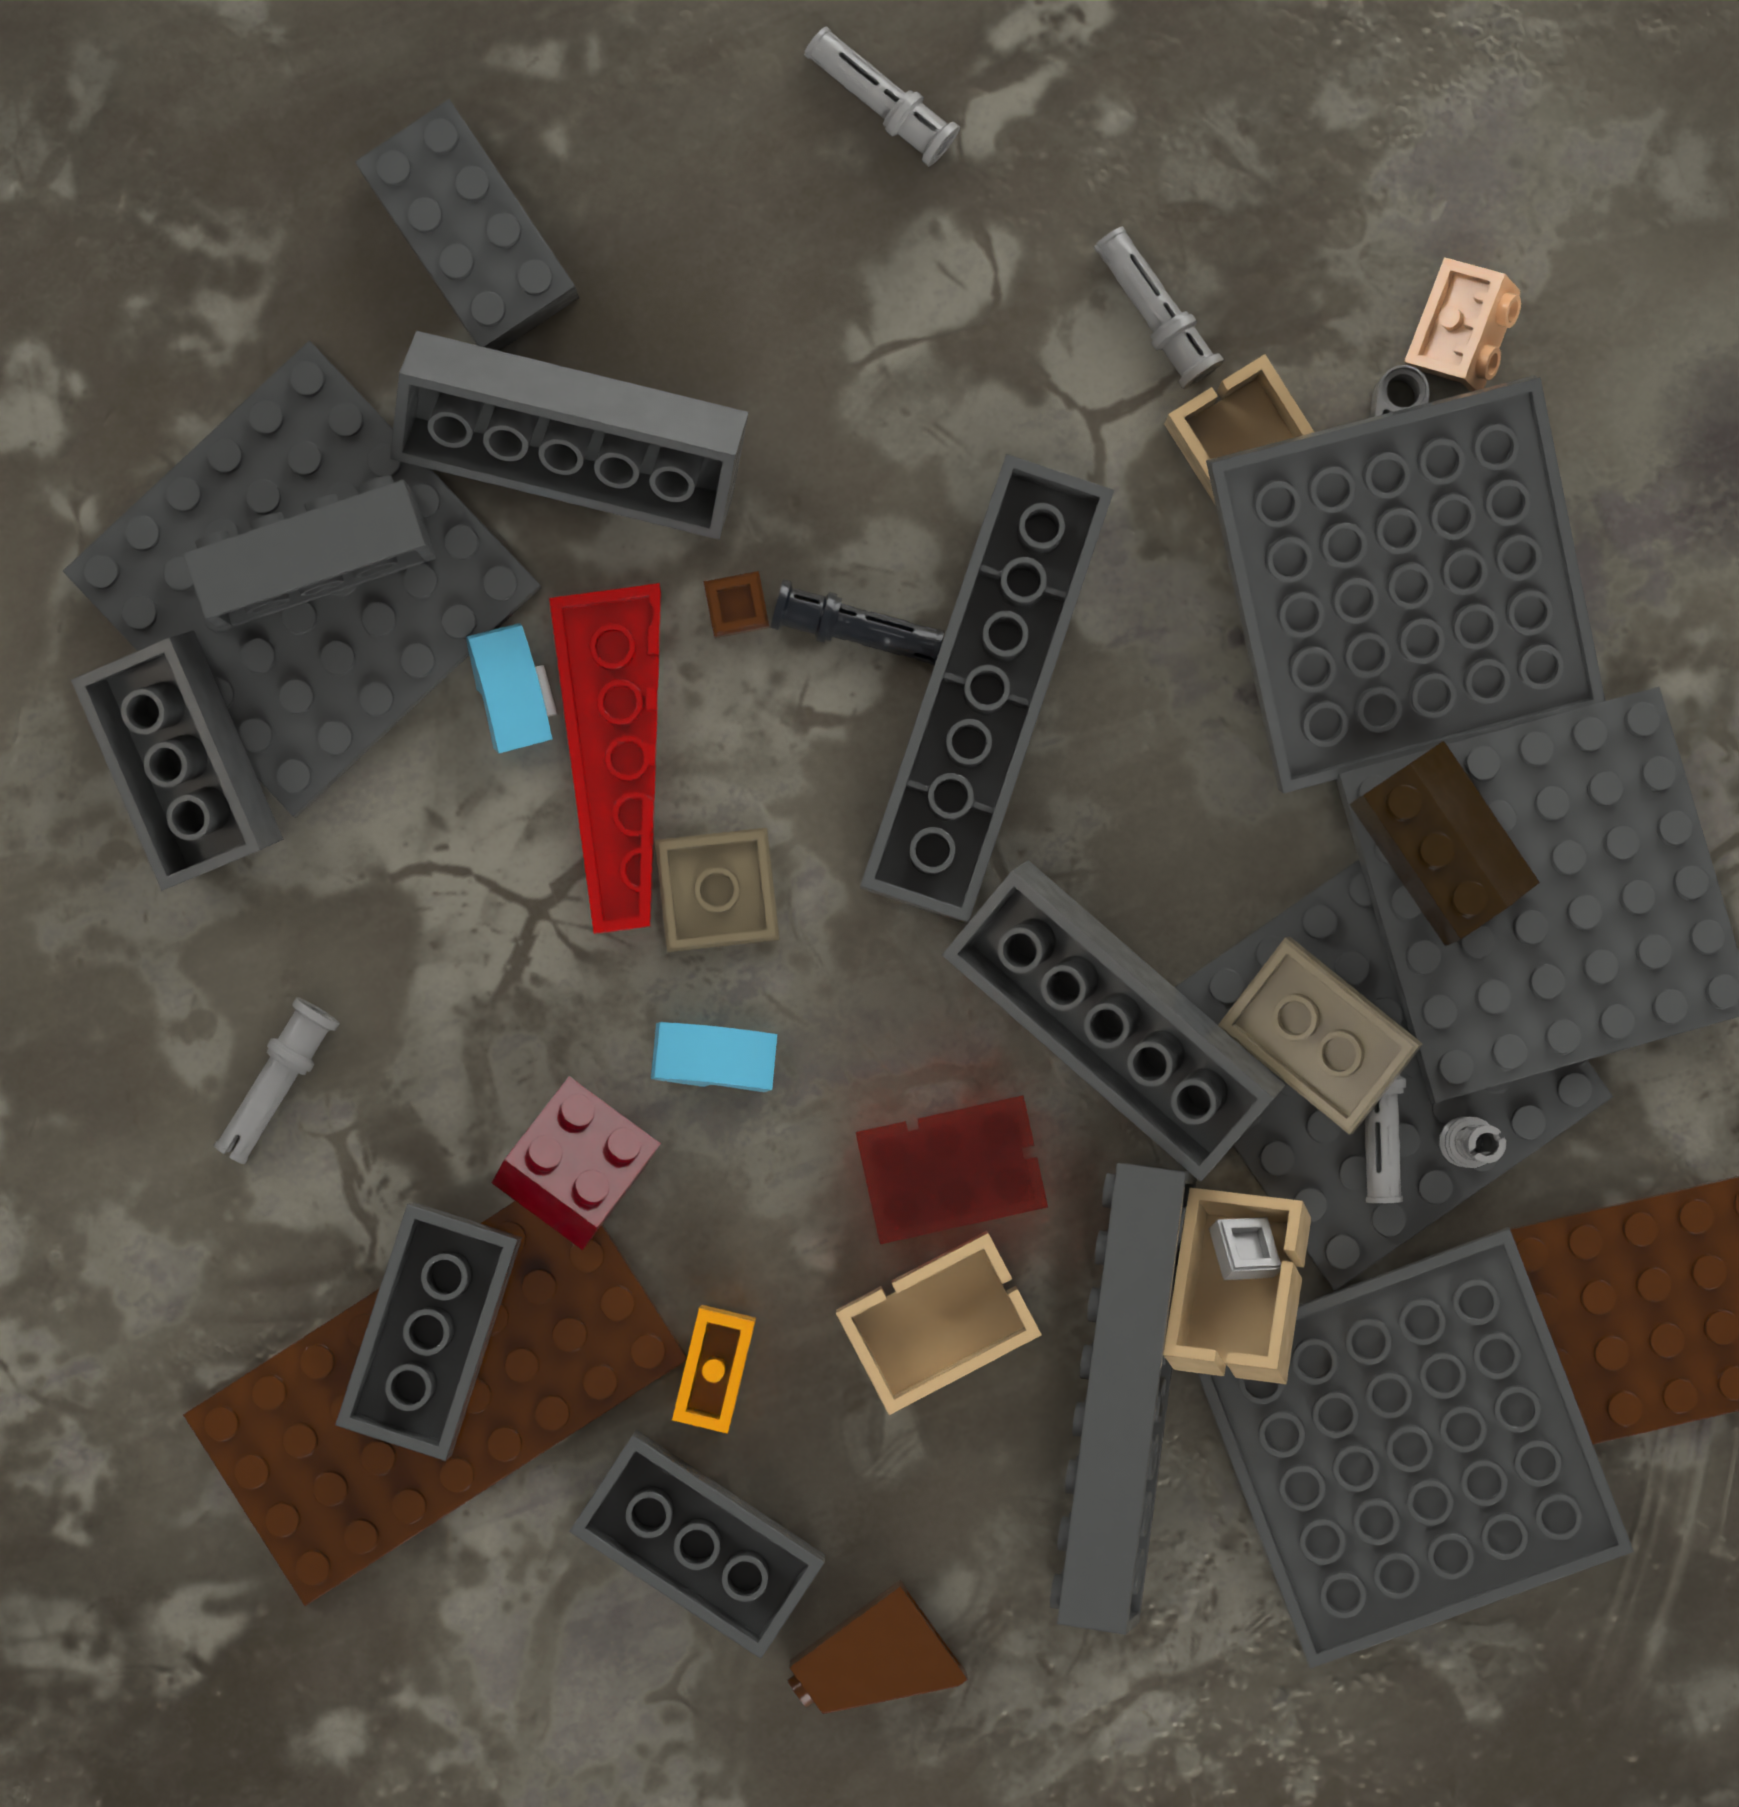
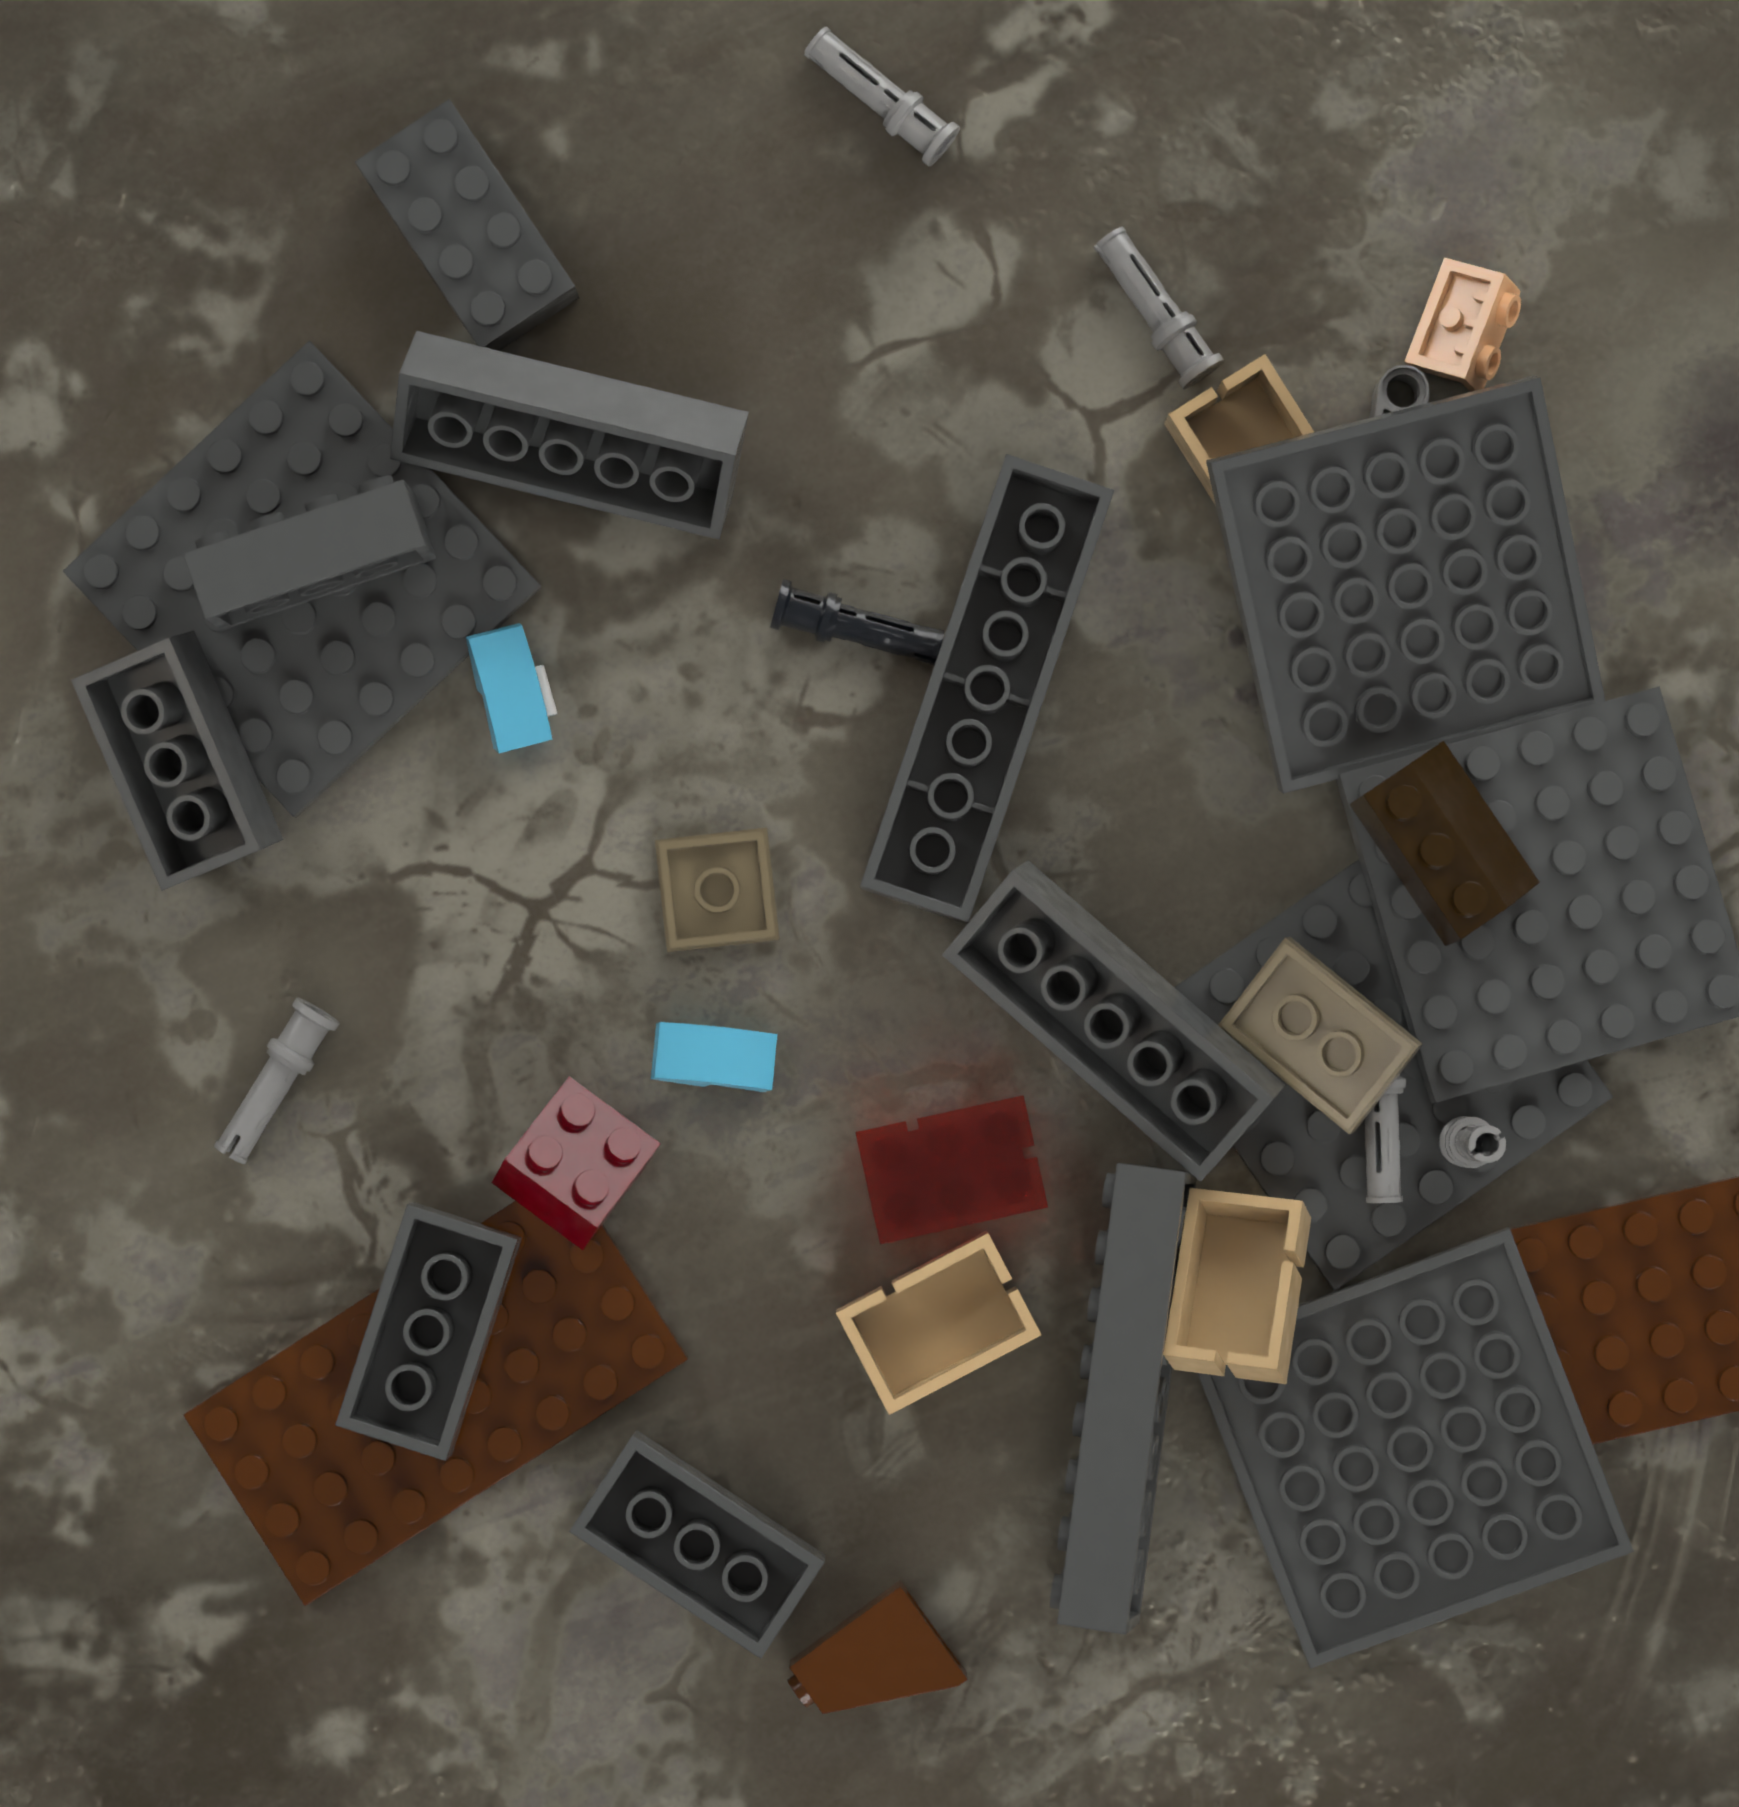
red wing [549,583,662,934] -> none
light orange brick [672,1305,756,1434] -> none
reddish brown tile [703,571,770,638] -> none
light grey tile [1209,1217,1281,1280] -> none

